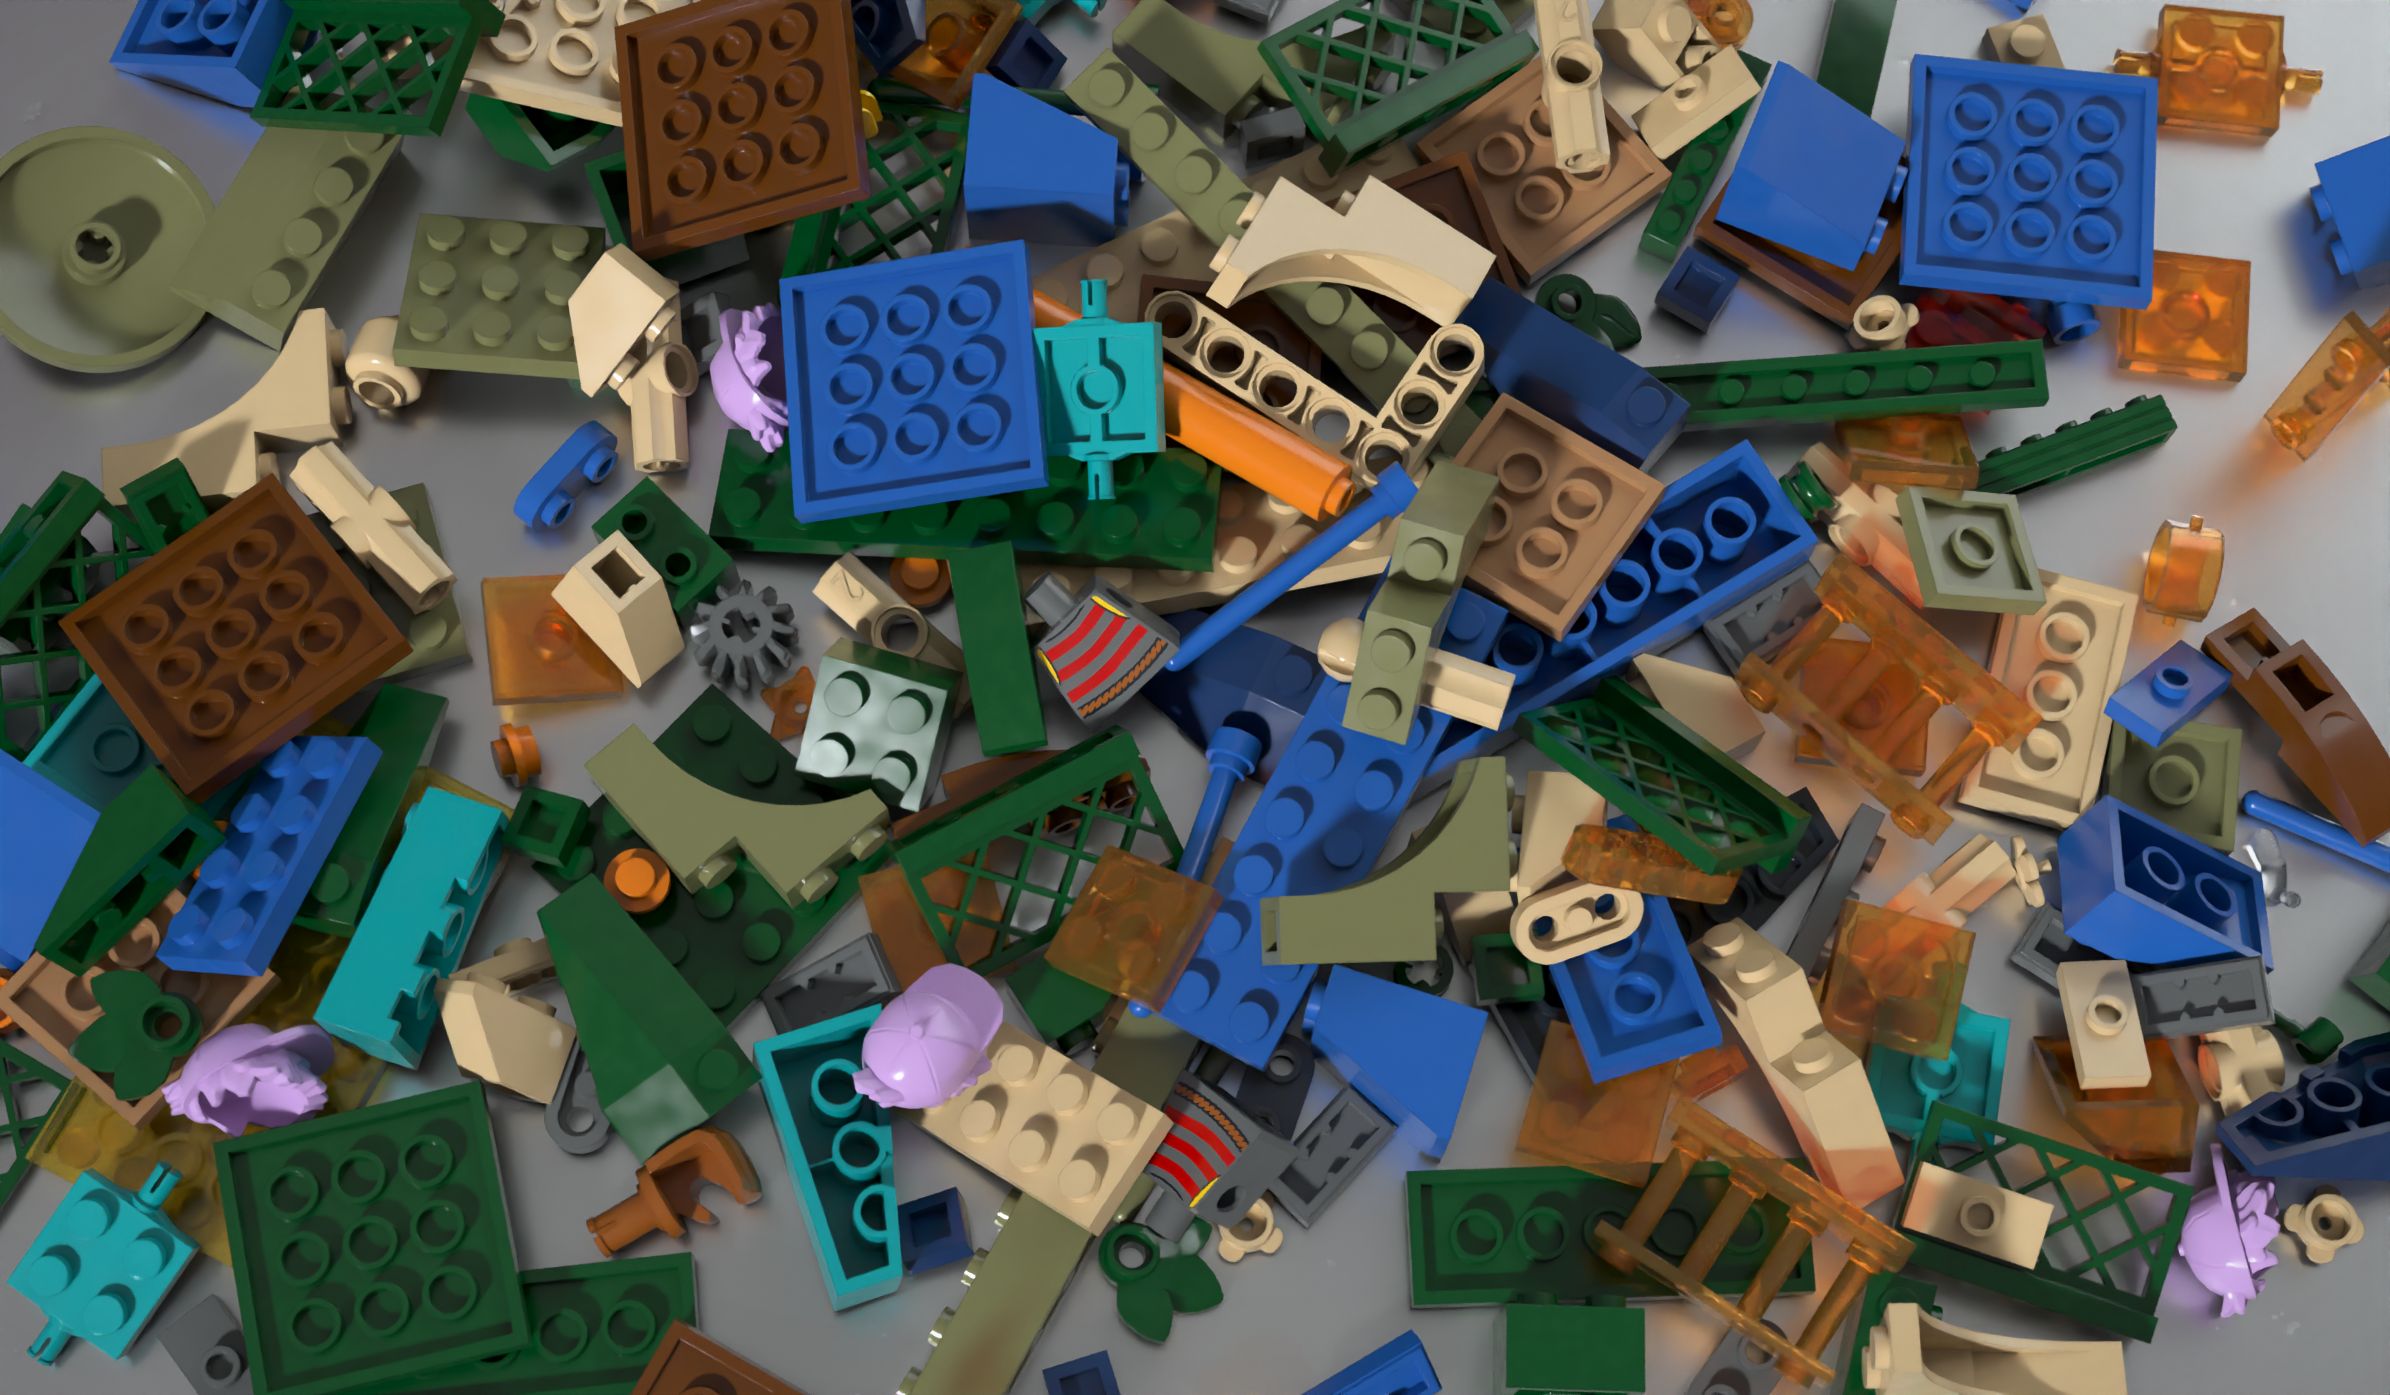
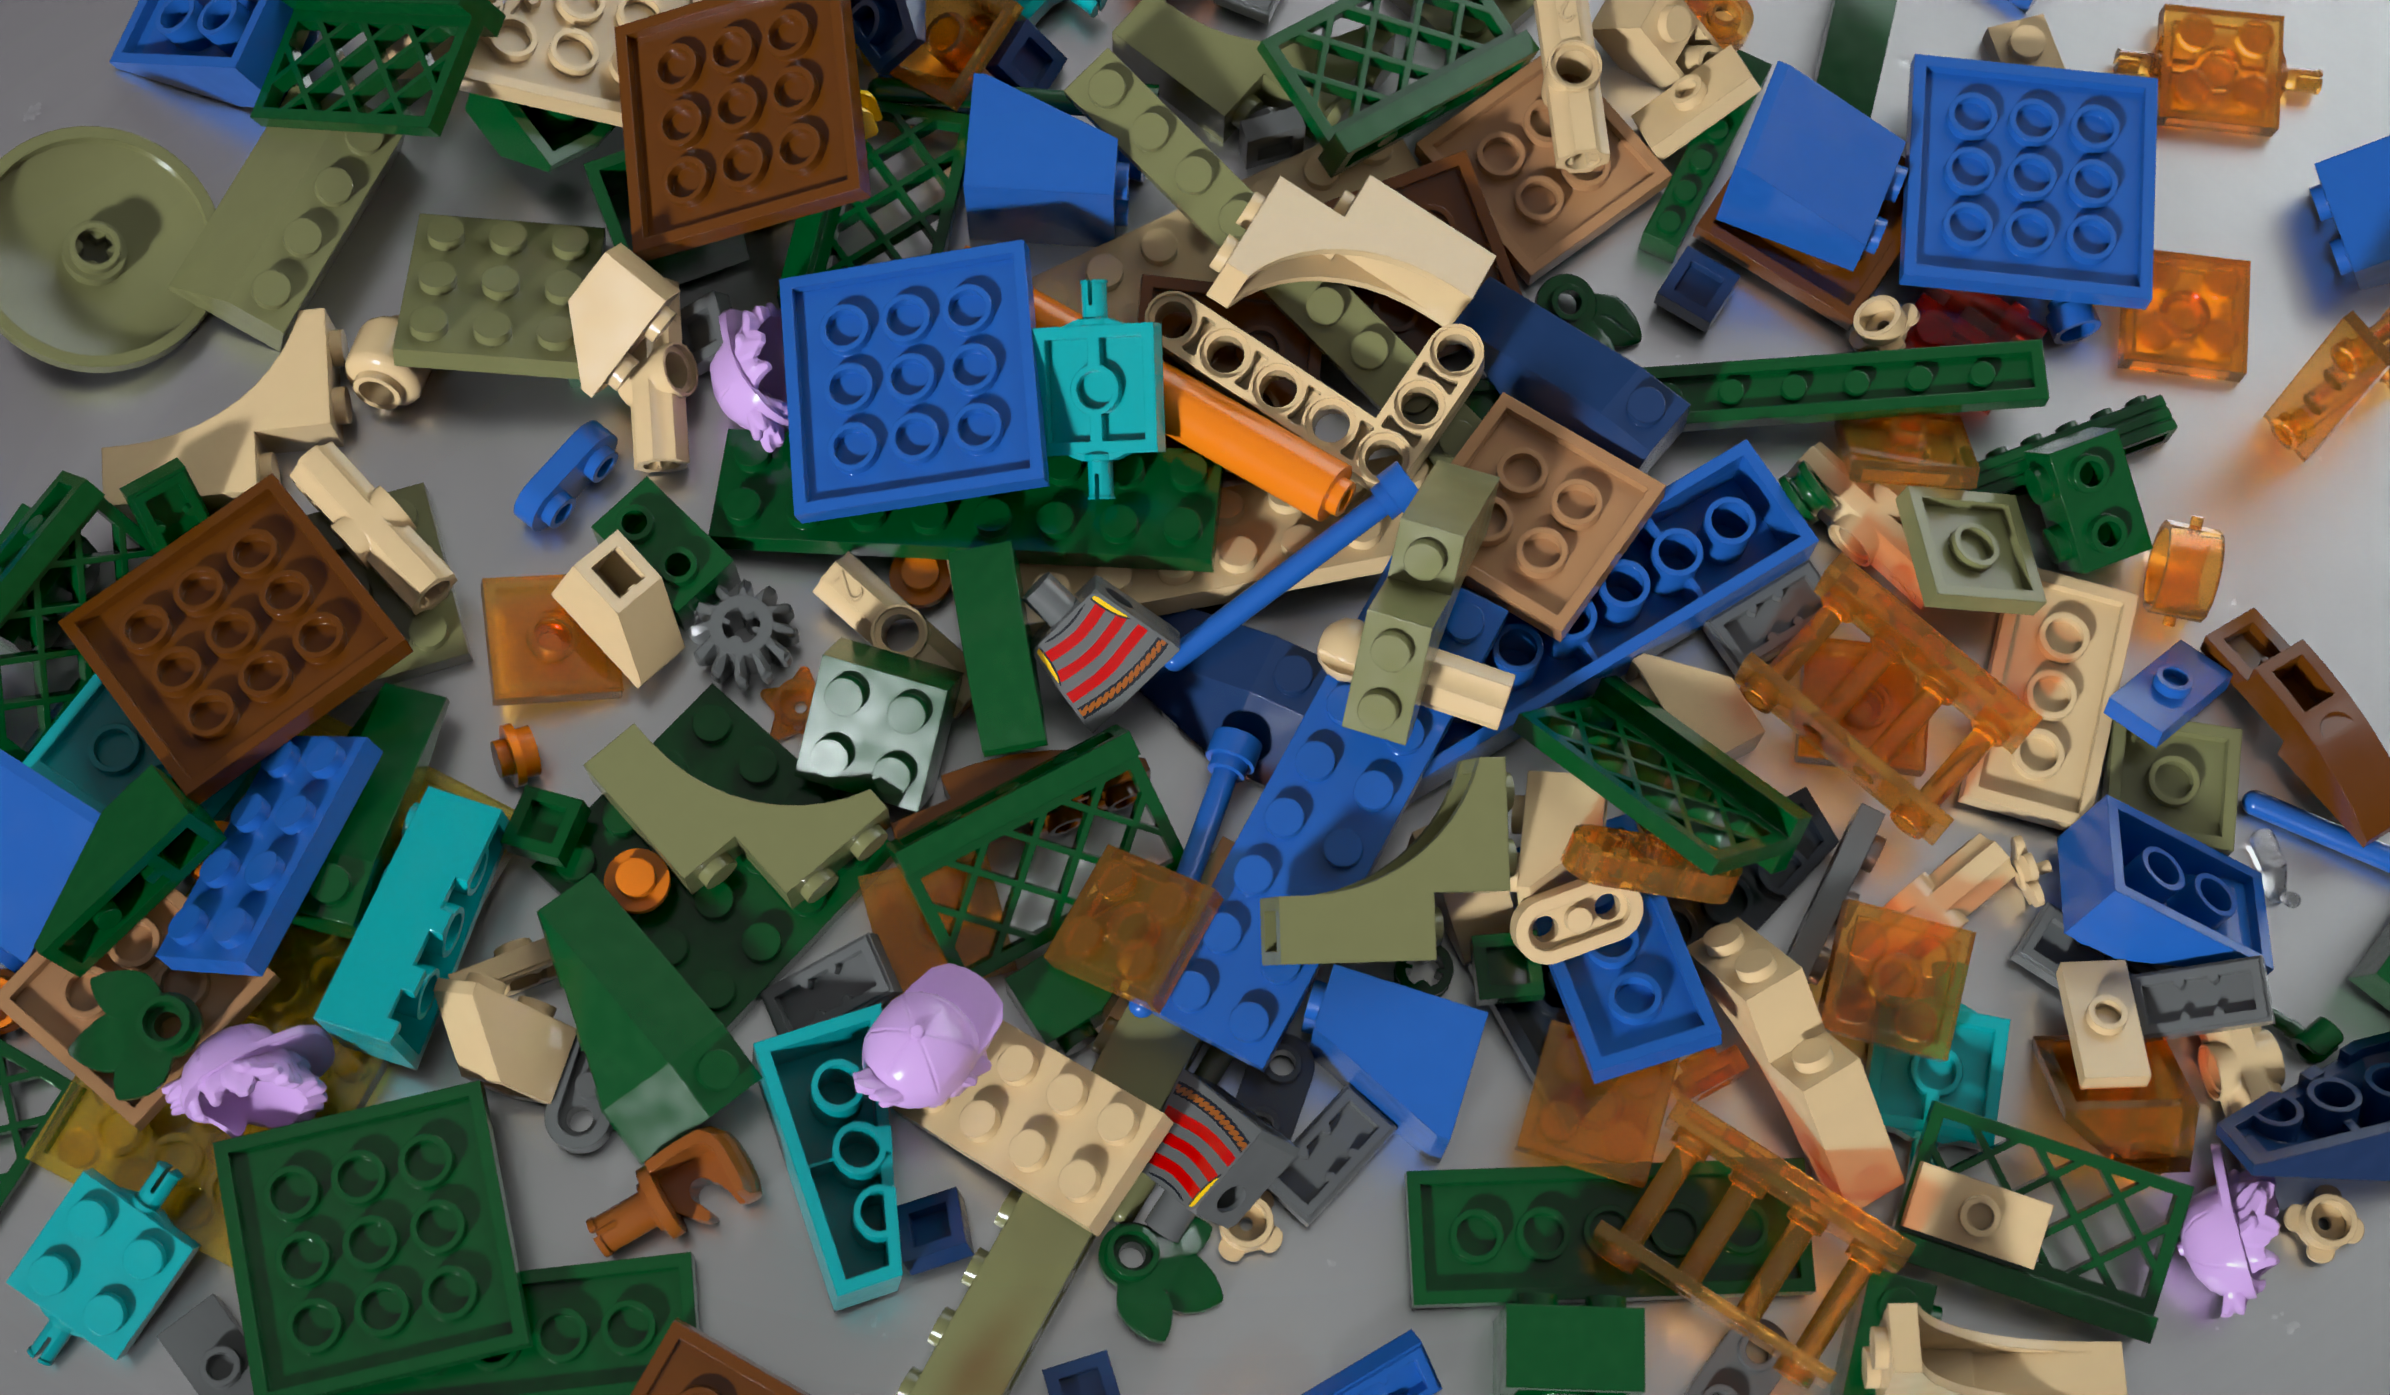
none -> dark green brick [2024,427,2153,574]

